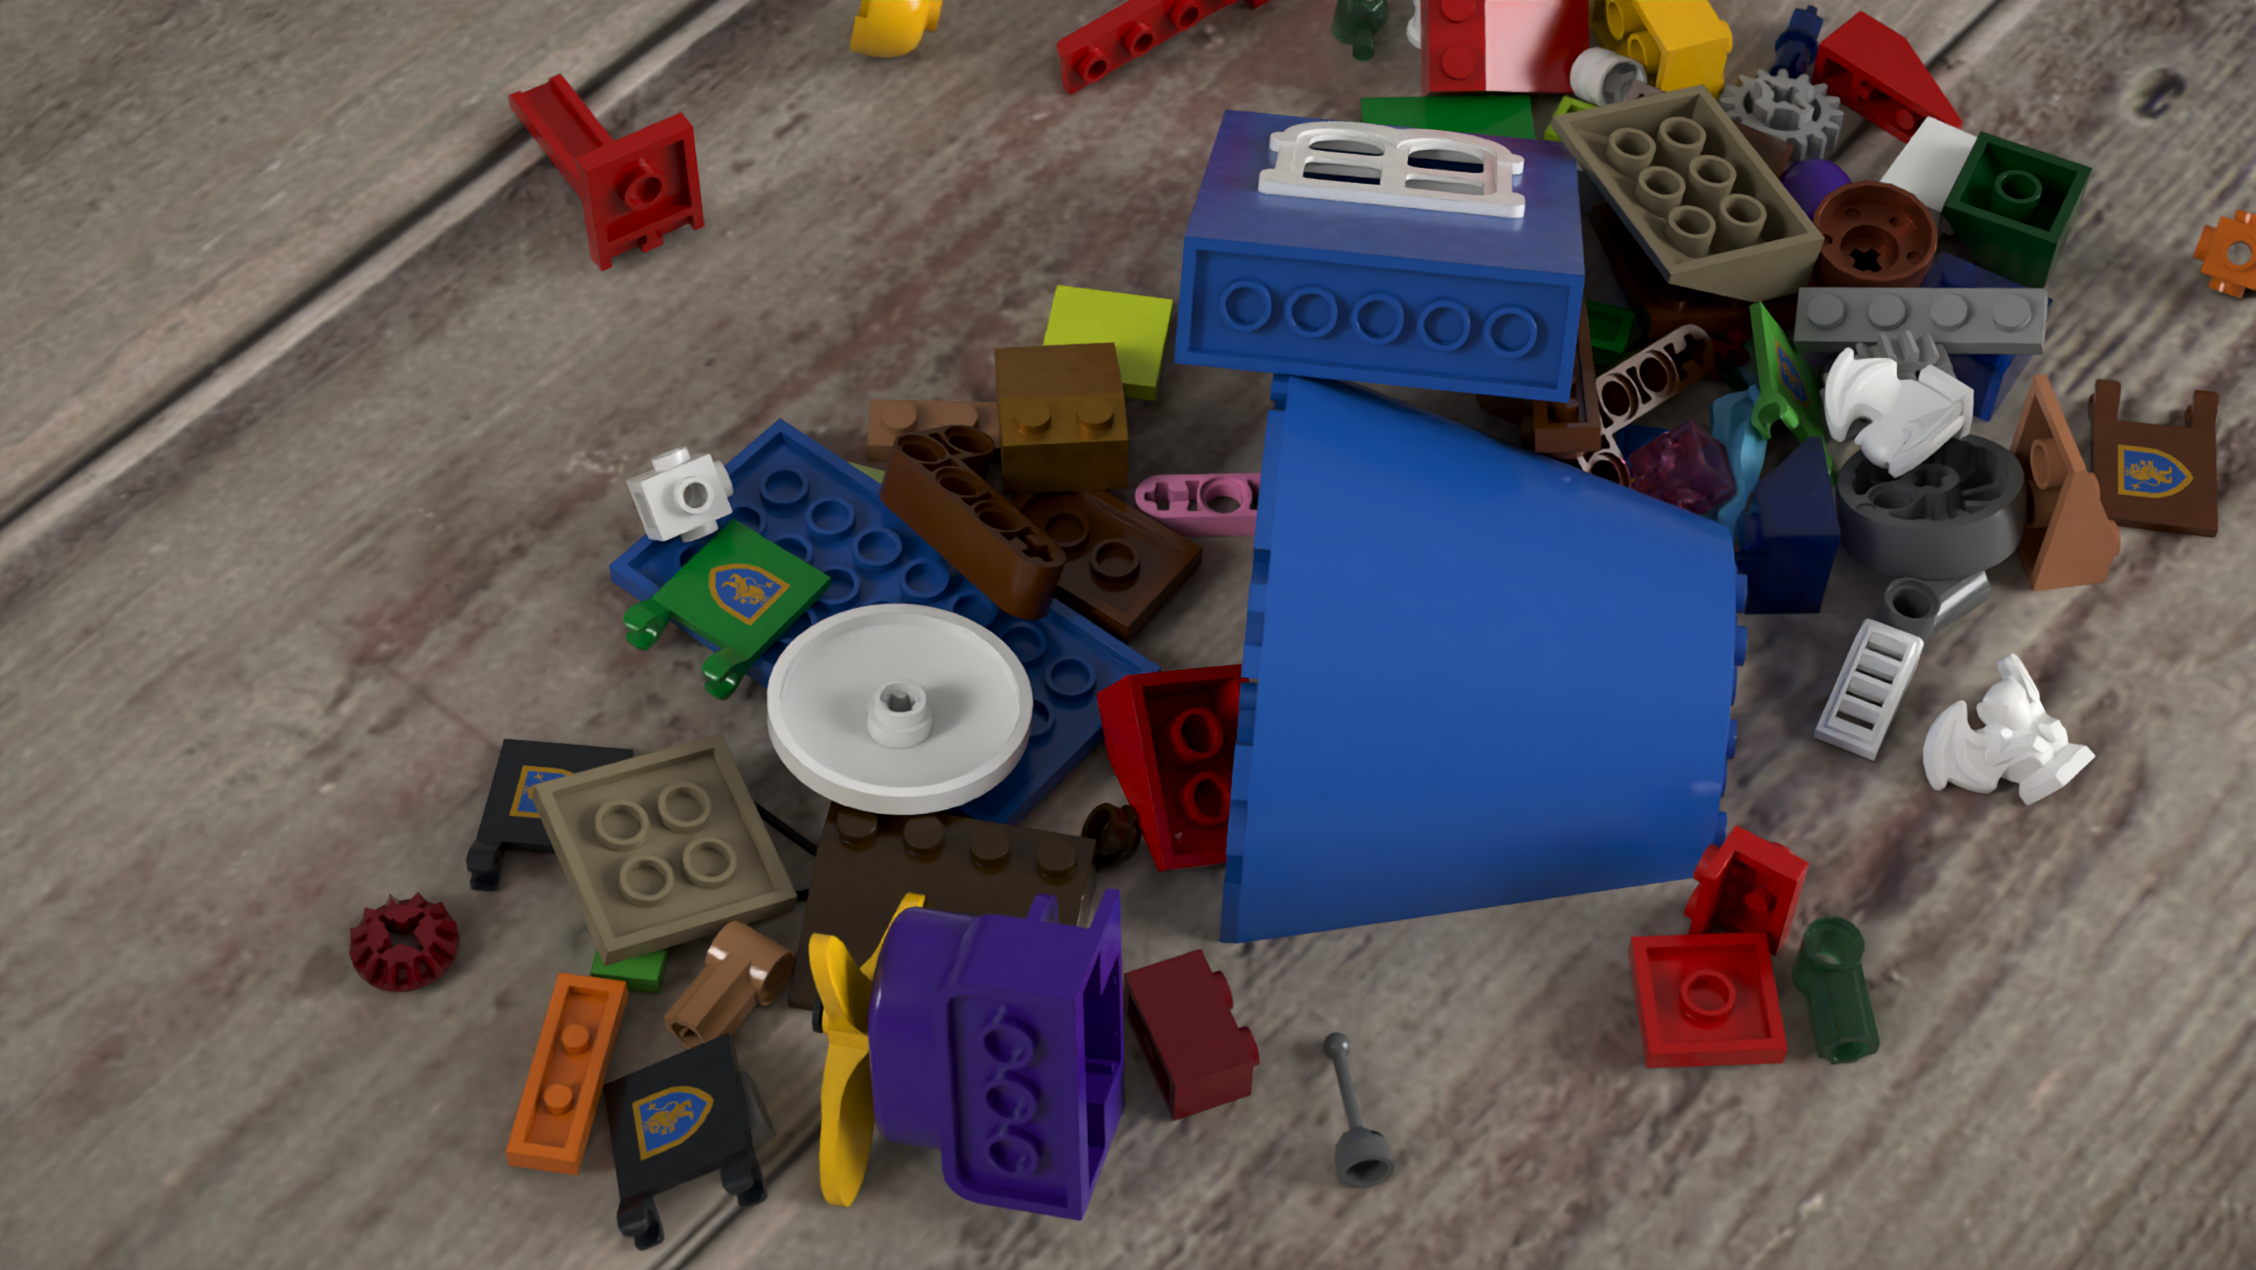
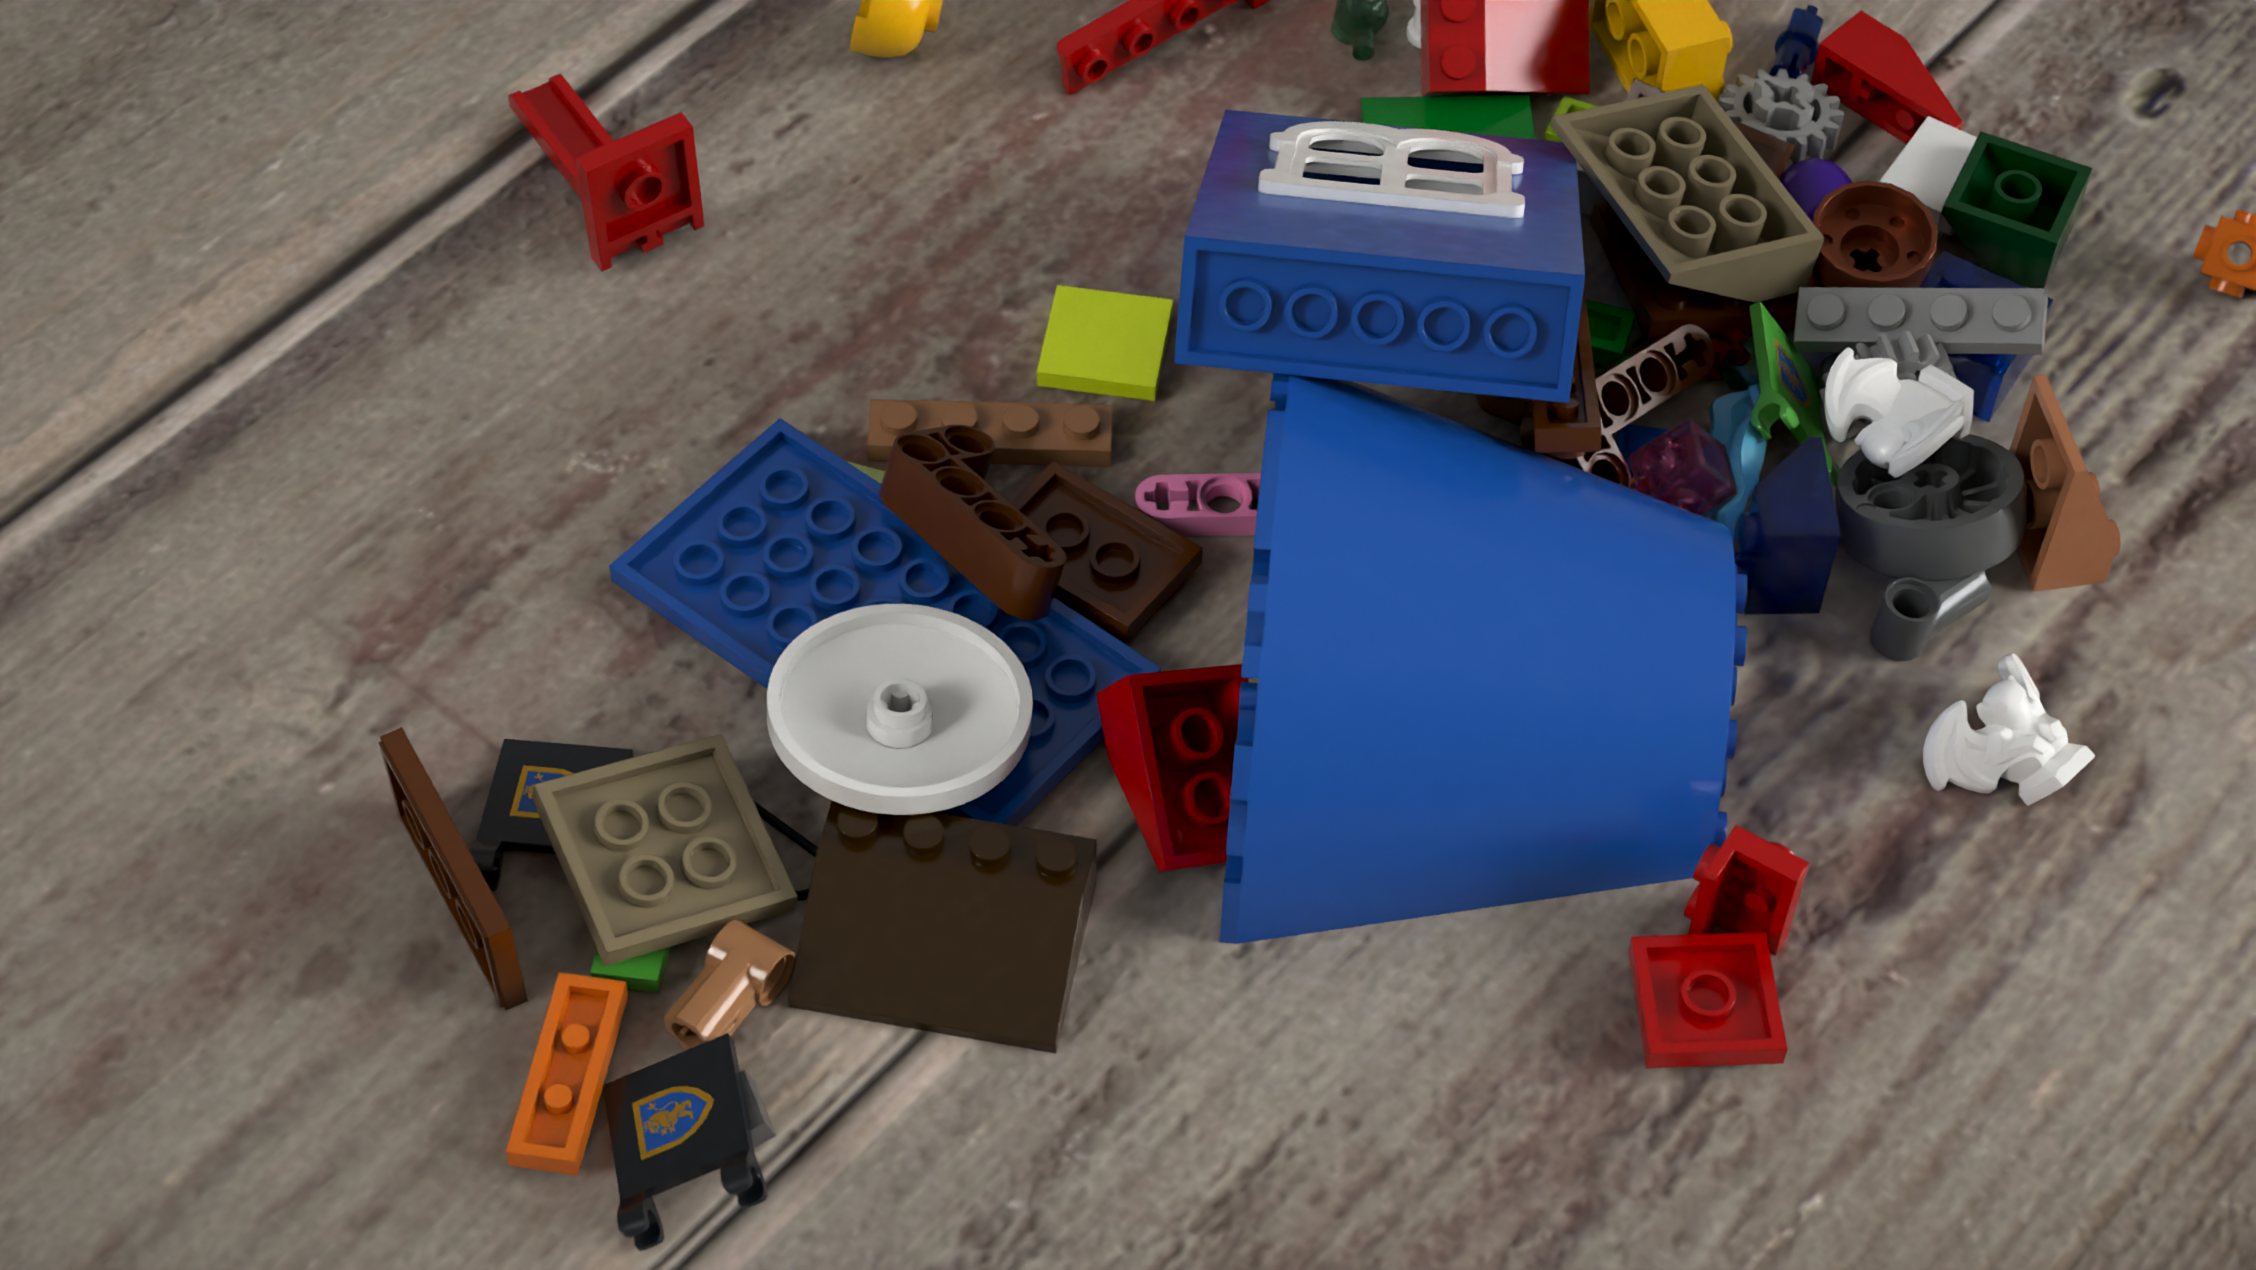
dark red gear [349,892,460,992] -> none
green flag [623,519,832,700] -> none
white brick [626,446,733,542] -> none
dark purple brick [809,888,1125,1221] -> none
pearl gold slope [994,342,1129,495] -> none
dark brown plate [1081,803,1142,867] -> none
dark red brick [1123,948,1260,1121] -> none
dark grey hinge [1323,1032,1394,1188] -> none
white wheel [1570,47,1647,106] -> none
clear green piece [1792,916,1880,1065] -> none
white slope [1813,619,1924,761] -> none
reddish brown flag [2088,379,2219,538] -> none
none -> reddish brown tile [379,727,528,1010]

